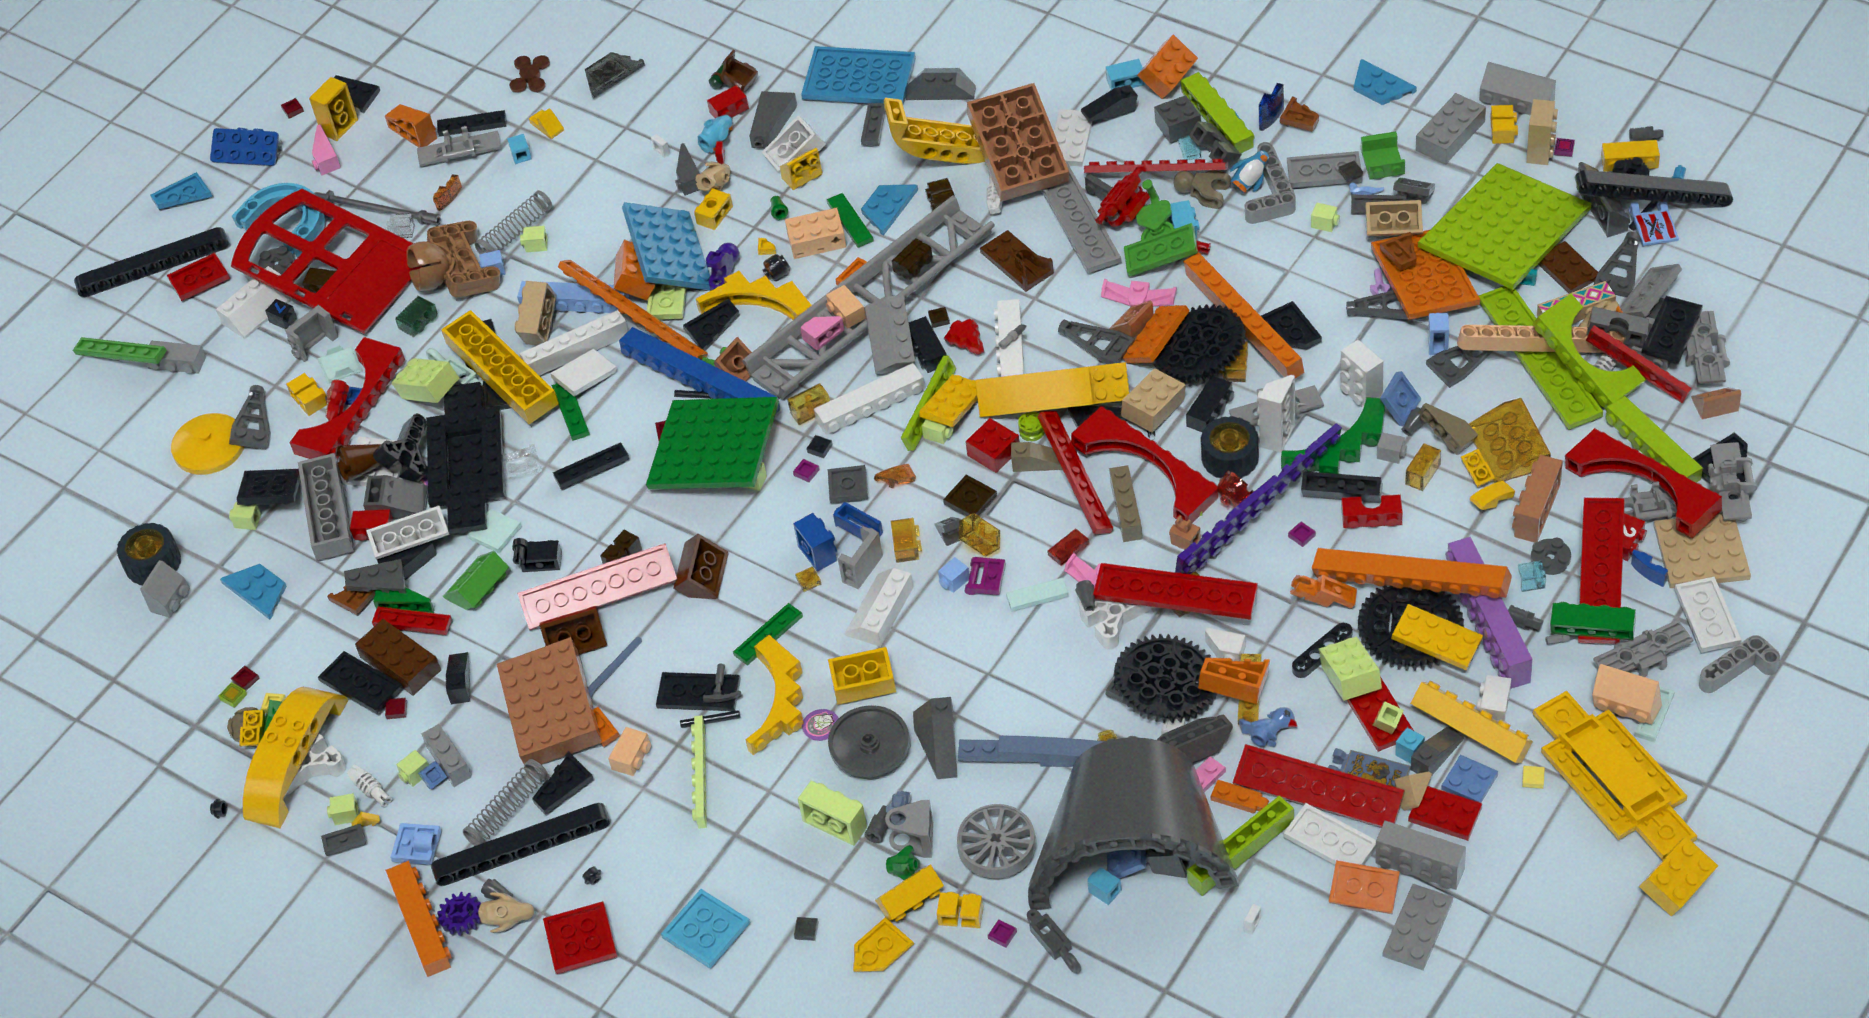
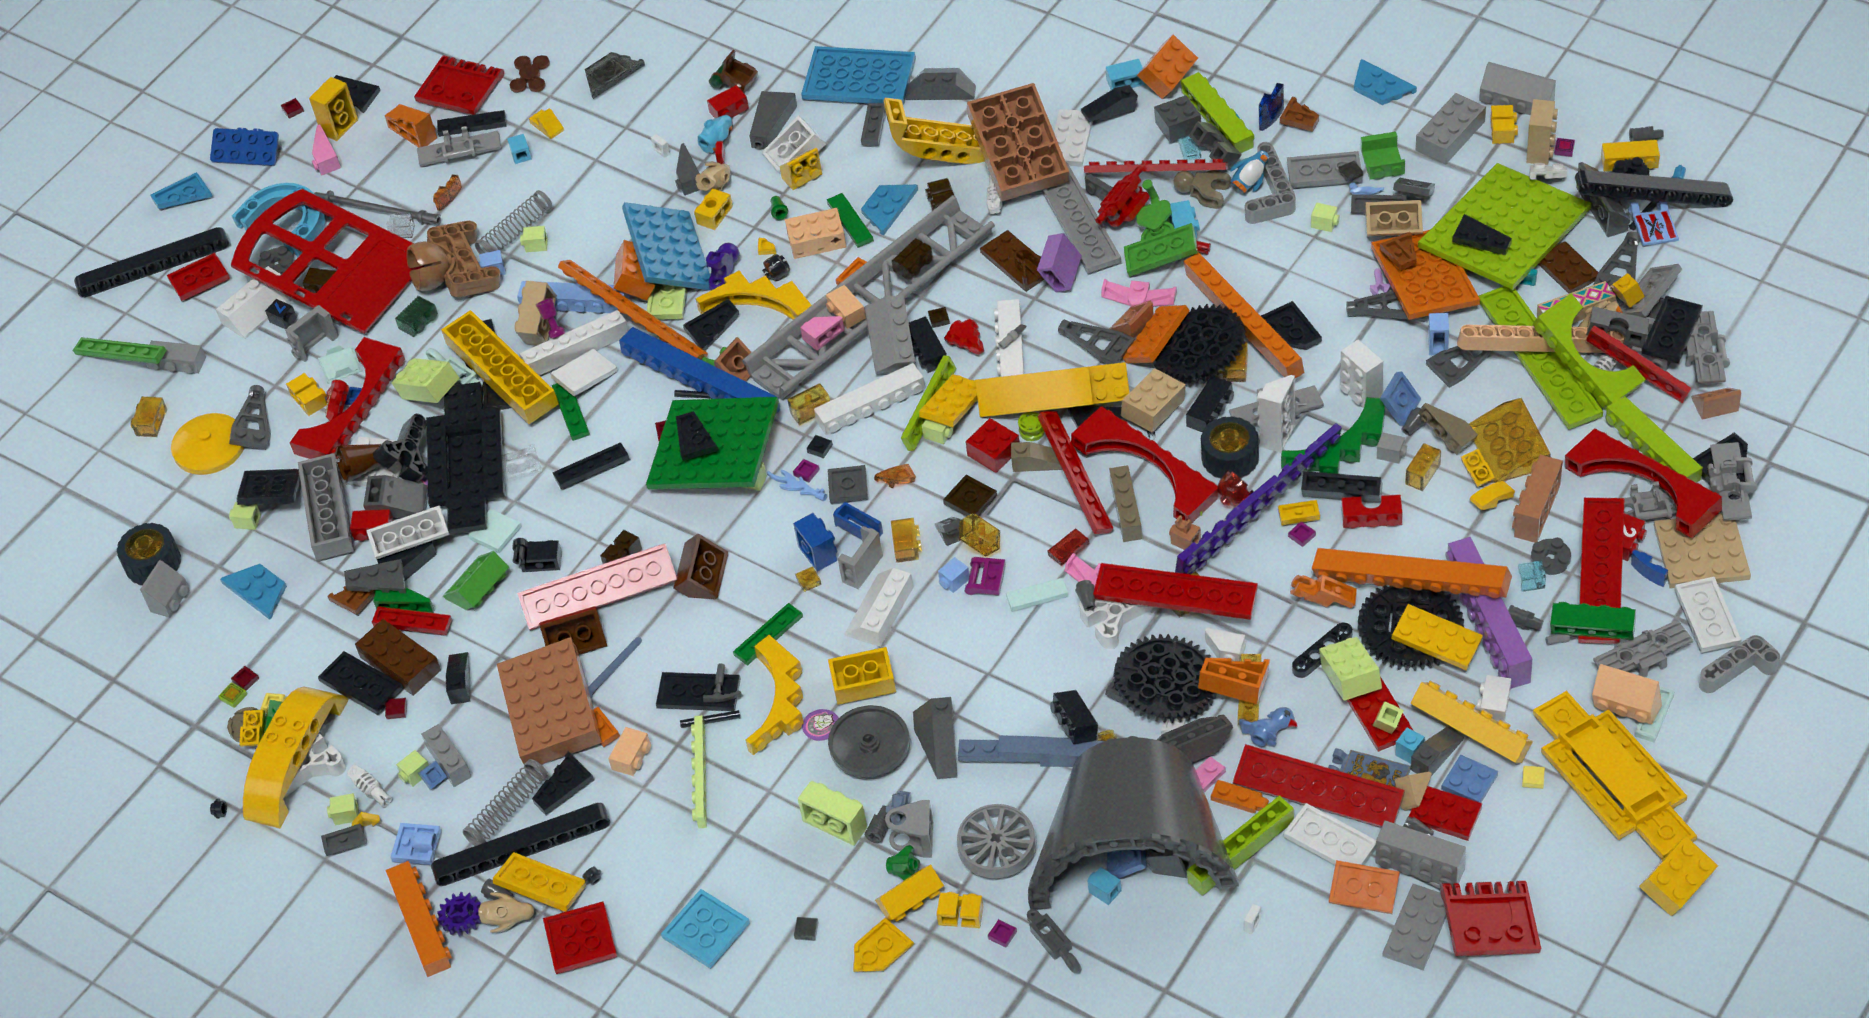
none -> clear yellow brick [131,396,167,437]
none -> red hinge [414,55,504,115]
none -> yellow plate [493,852,586,912]
none -> magenta piece [536,298,565,339]
none -> black wing [676,411,719,461]
none -> light blue piece [767,470,827,501]
none -> medium lavender brick [1037,233,1082,292]
none -> black brick [1050,690,1098,744]
none -> yellow plate [1278,500,1320,525]
none -> dark grey cone [1403,816,1434,836]
none -> red hinge [1440,881,1542,956]
none -> black wing [1452,214,1512,255]
none -> white wing [1530,163,1567,179]
none -> yellow slope [1610,273,1645,308]

